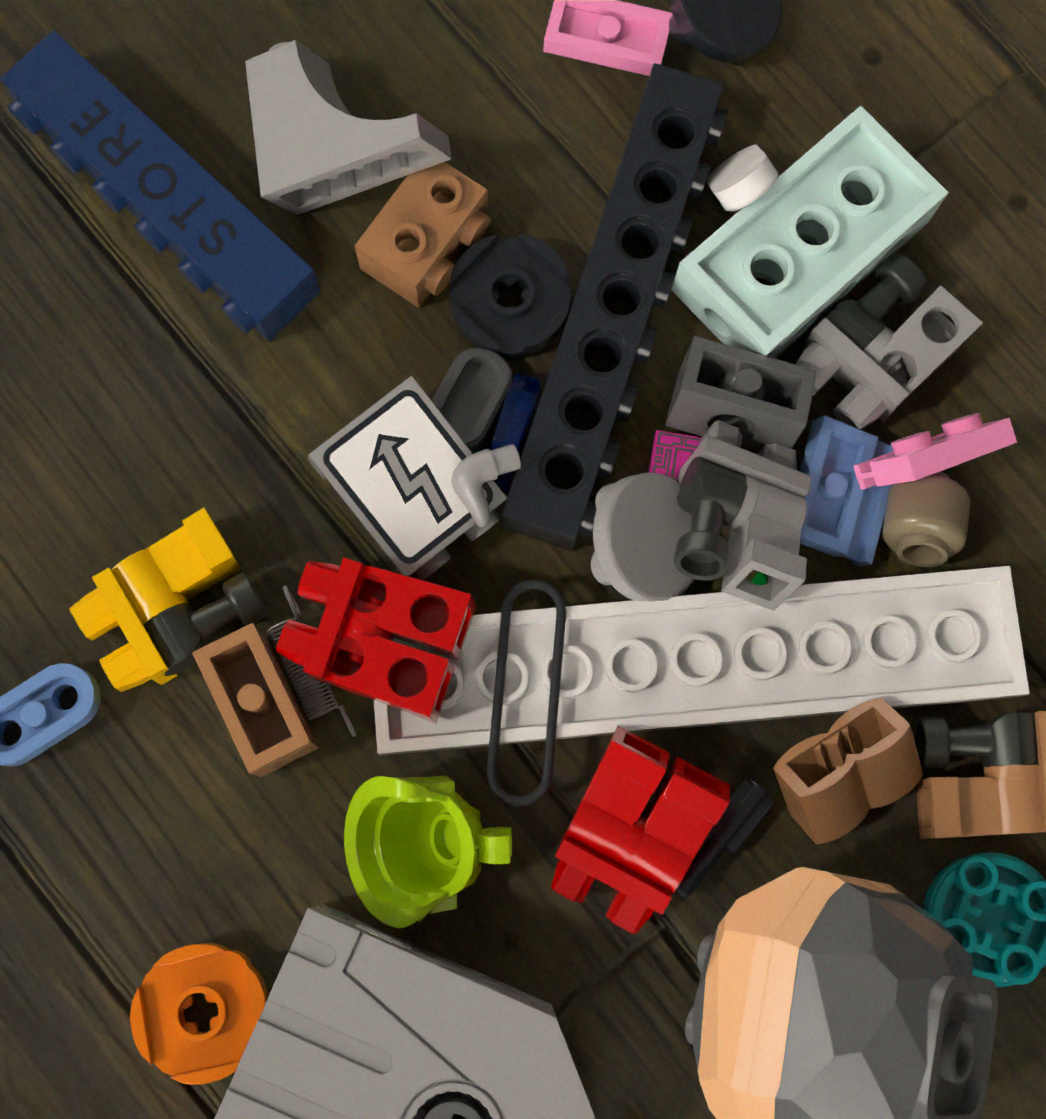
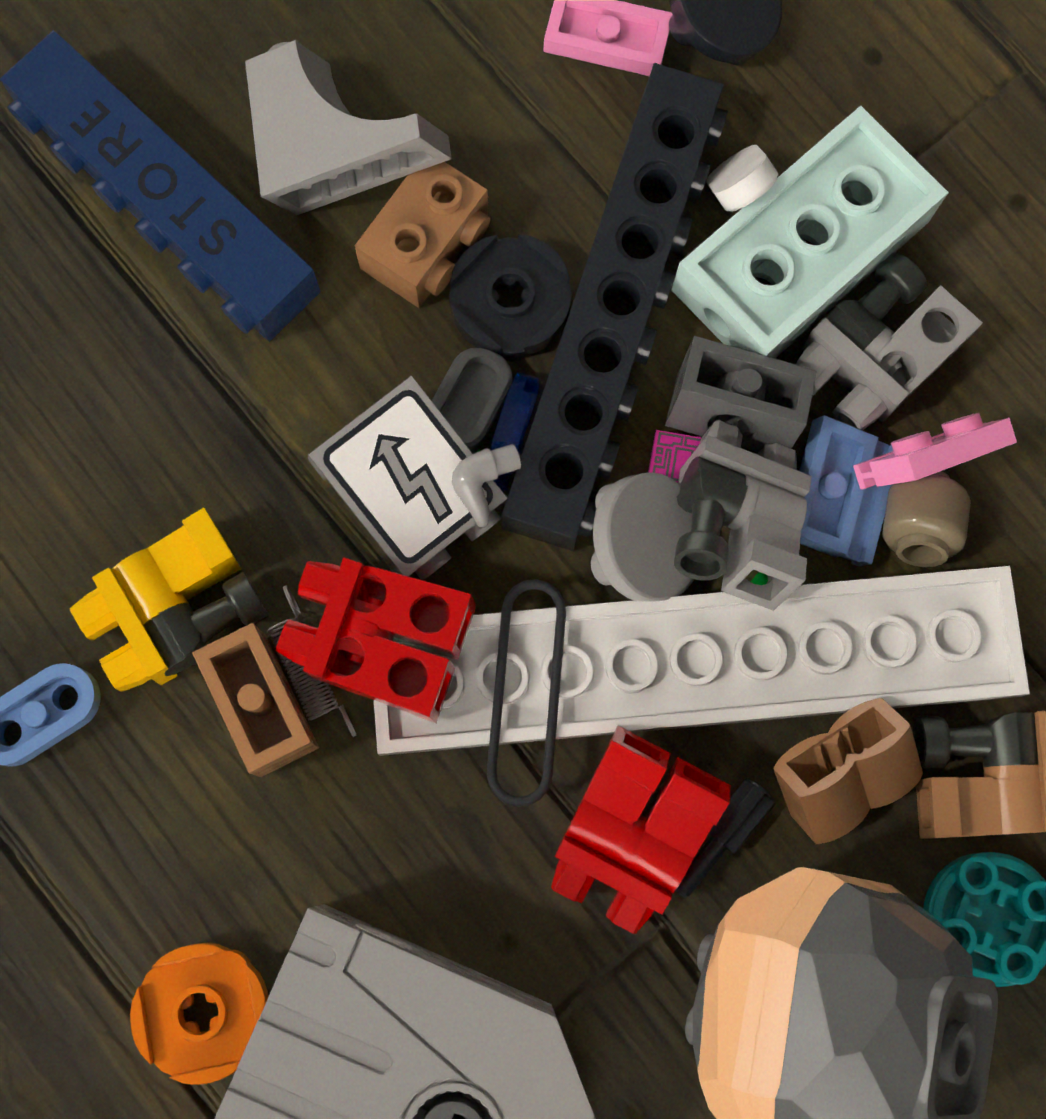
lime helmet [344,776,512,928] -> none

